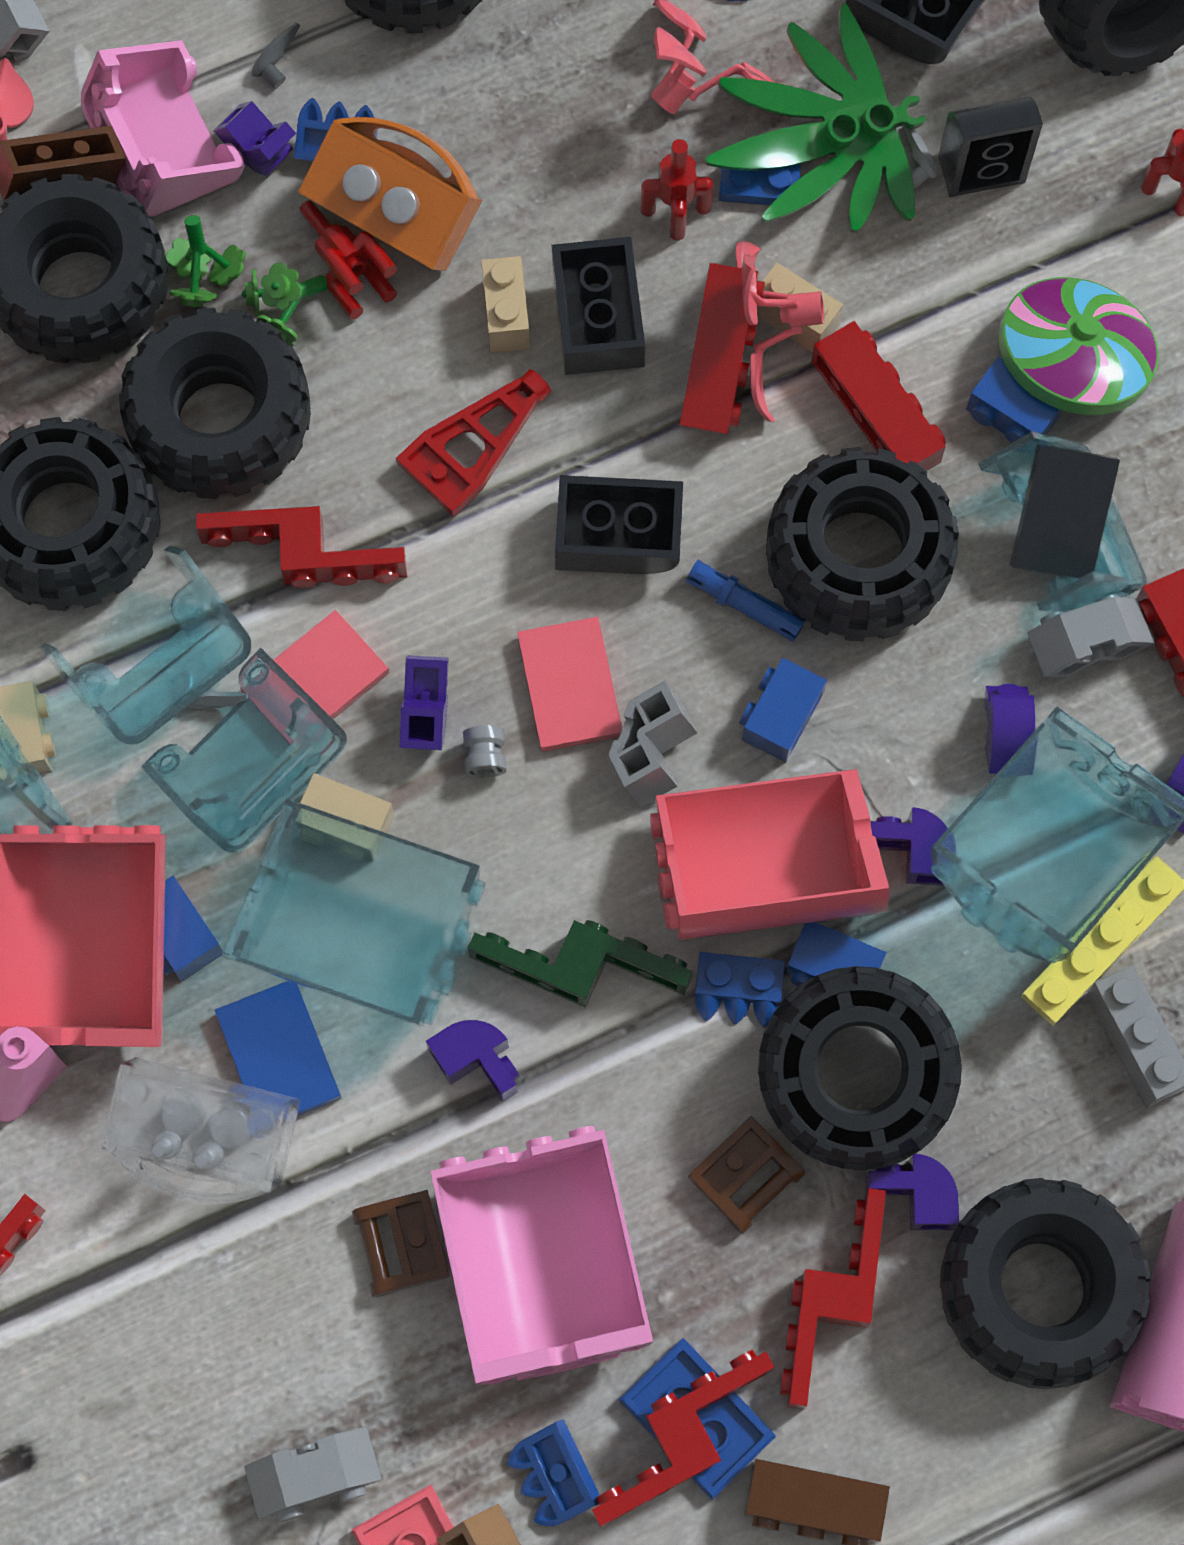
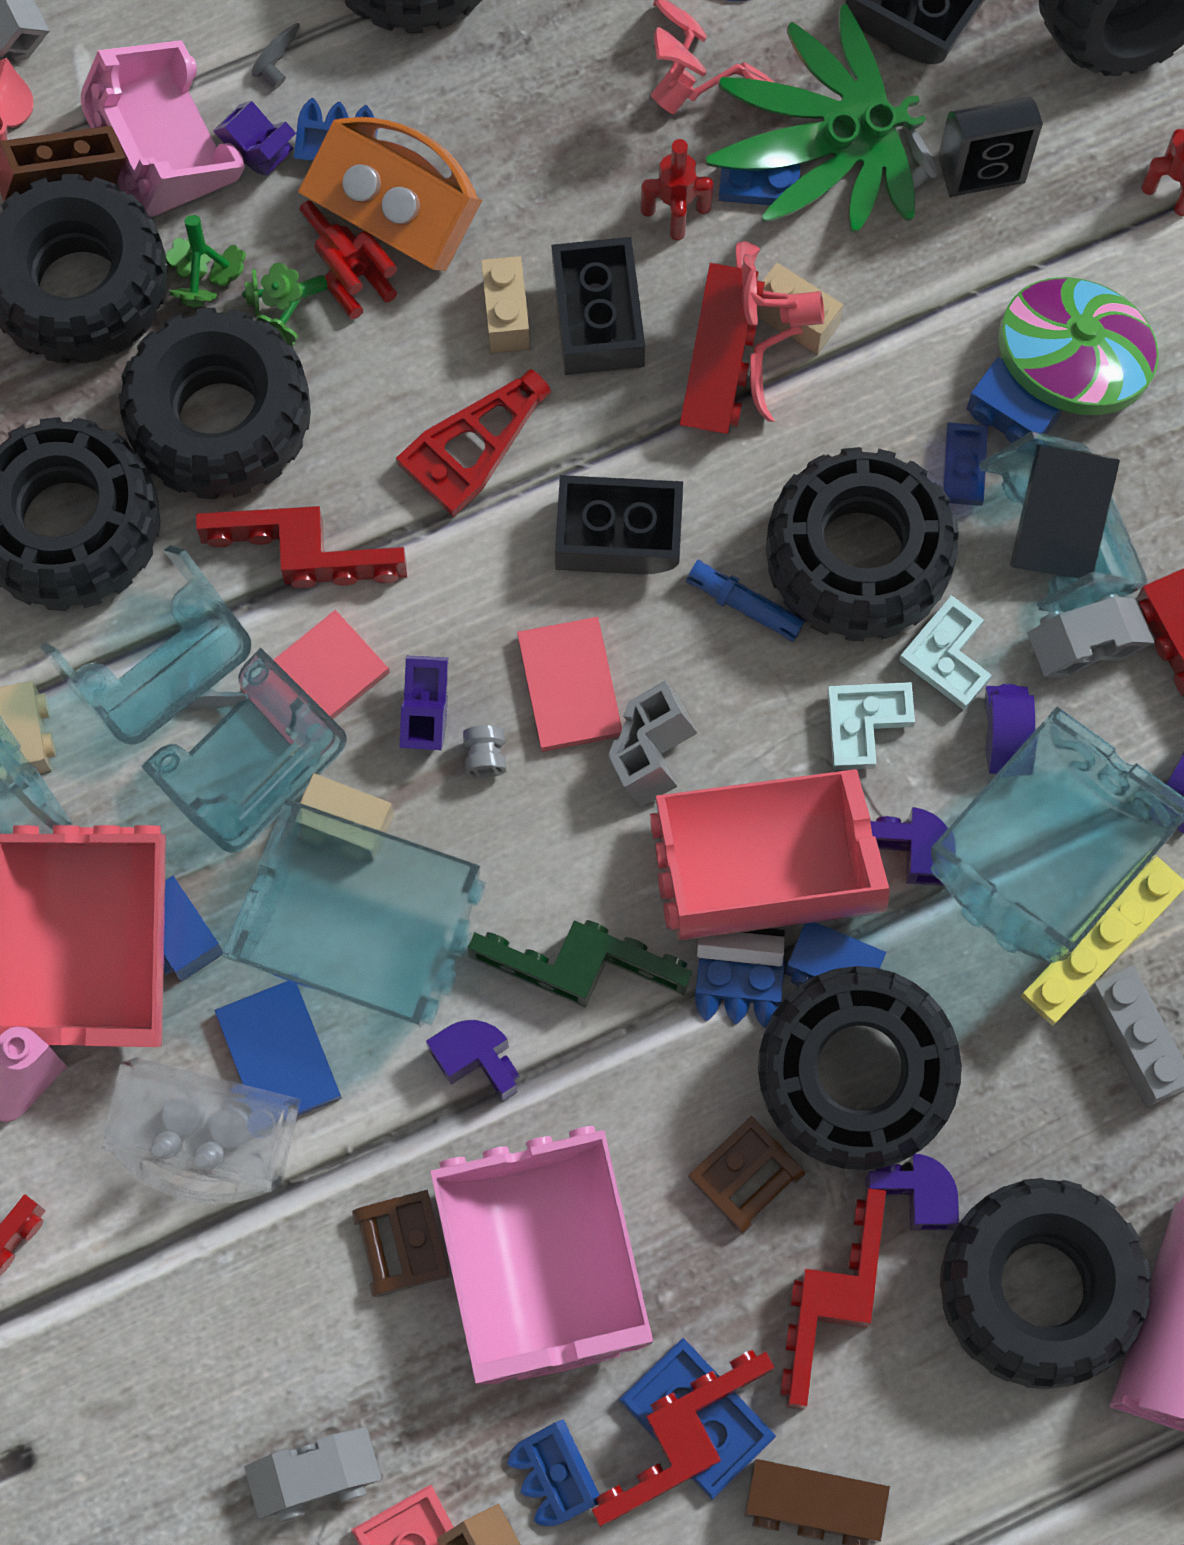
blue brick [739,657,827,763] -> none
red brick [811,321,946,471] -> none
none -> white tile [697,928,785,967]
none -> light aqua plate [827,682,915,771]
none -> light aqua plate [899,595,992,711]
none -> clear blue plate [942,422,988,506]

